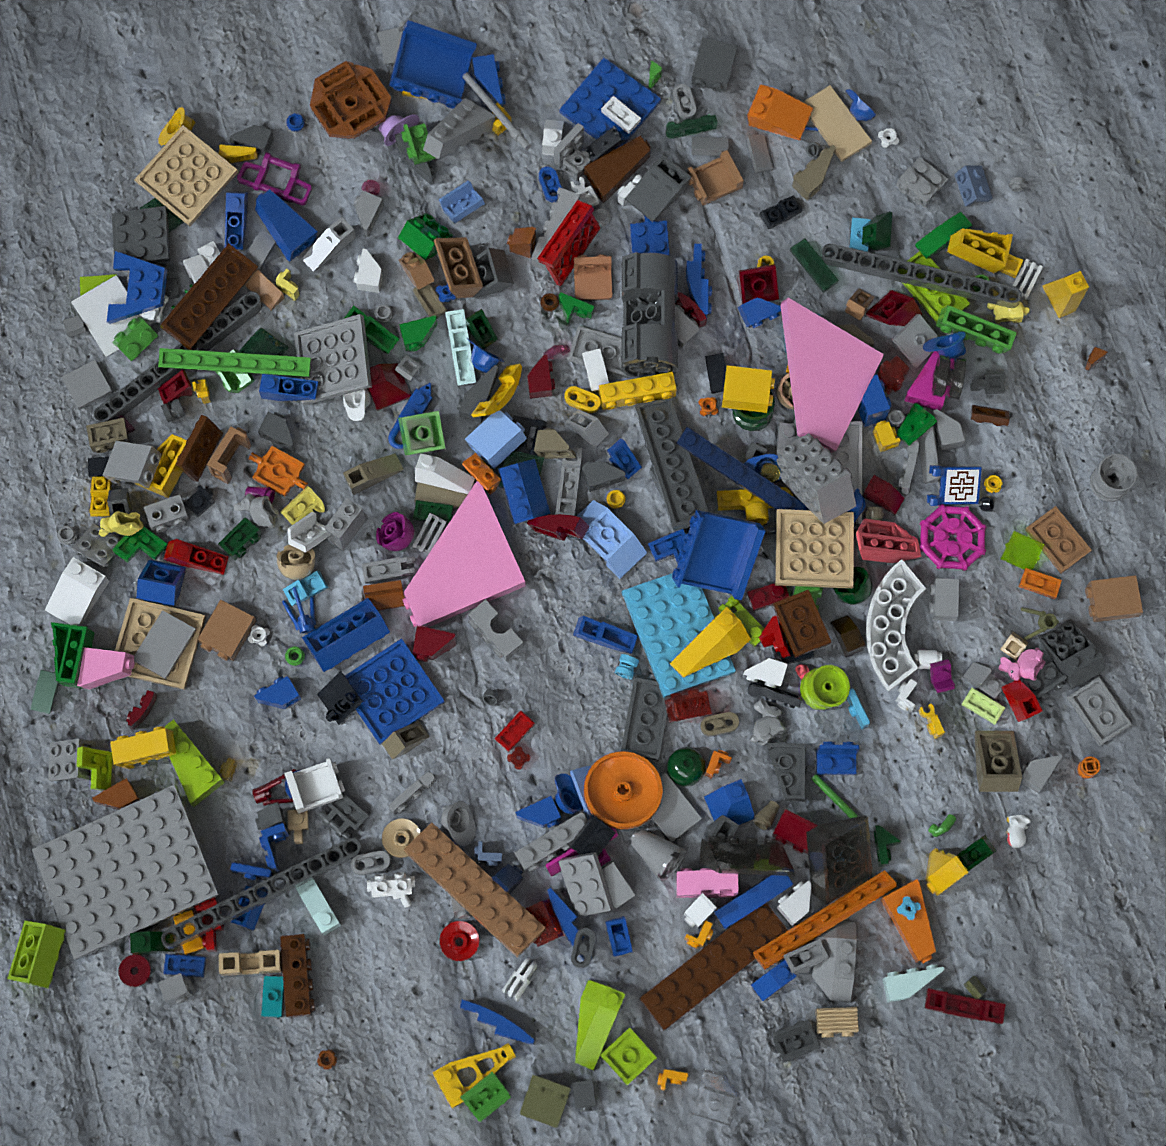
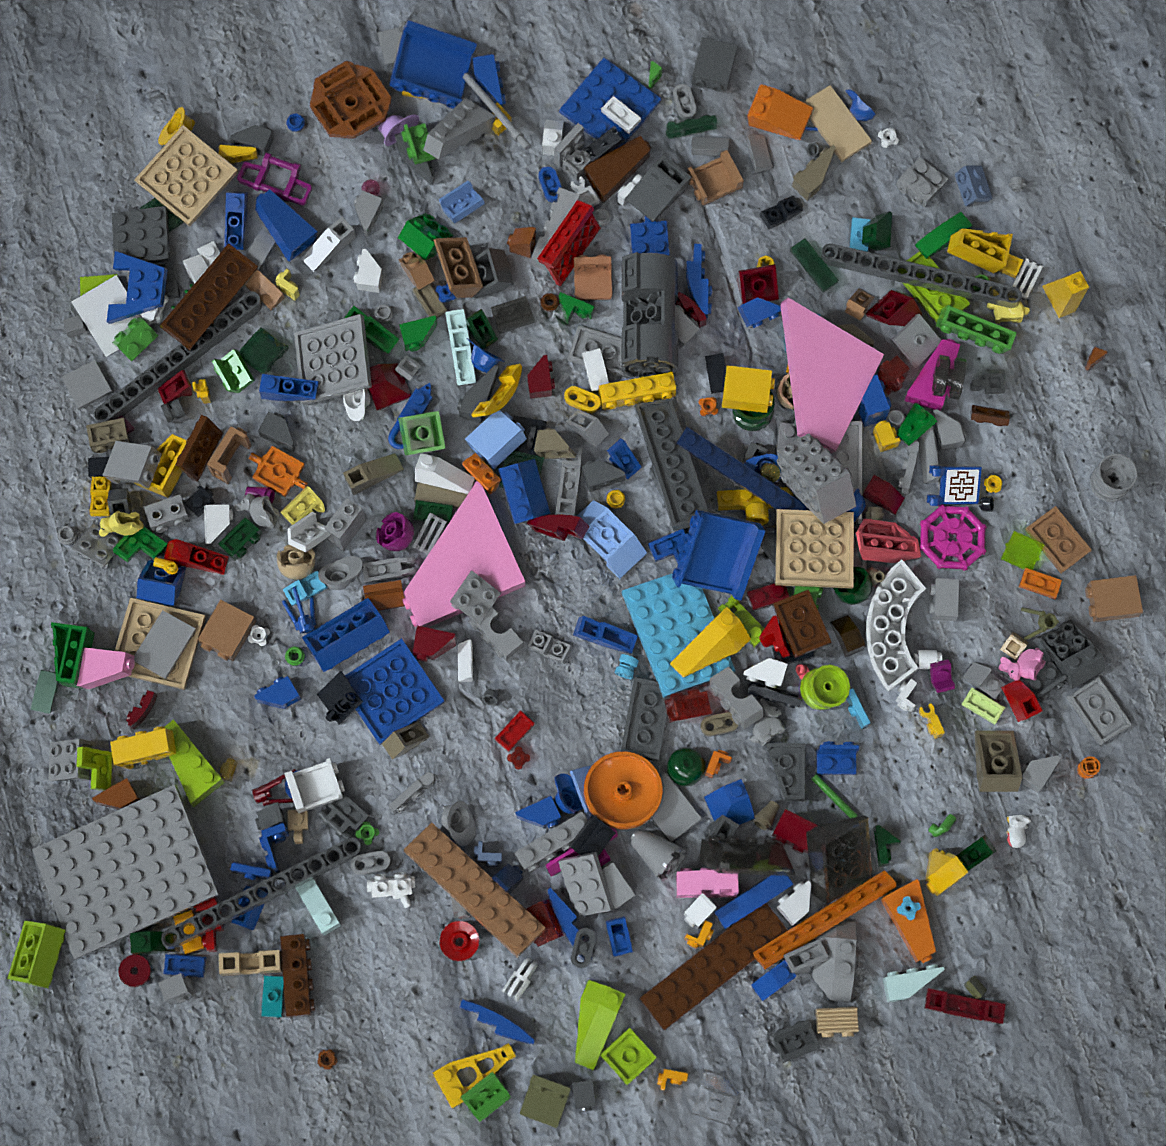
white slope [45,557,110,626] -> none
bright green plate [158,348,311,377] -> none
tan dish [382,819,421,858] -> none
clear pink tile [543,345,570,359] -> none
blue piece [923,332,966,359] -> none
none -> yellow arm [153,557,178,575]
none -> white slope [204,505,233,544]
none -> light grey piece [318,556,363,590]
none -> bright green plate [356,821,379,845]
none -> light grey hinge [450,570,501,625]
none -> white slope [458,640,473,682]
none -> clear smoke plate [491,296,535,334]
none -> light grey slope [527,630,573,665]
none -> light grey arch [709,666,763,729]
none -> dark tan cone [866,567,885,586]

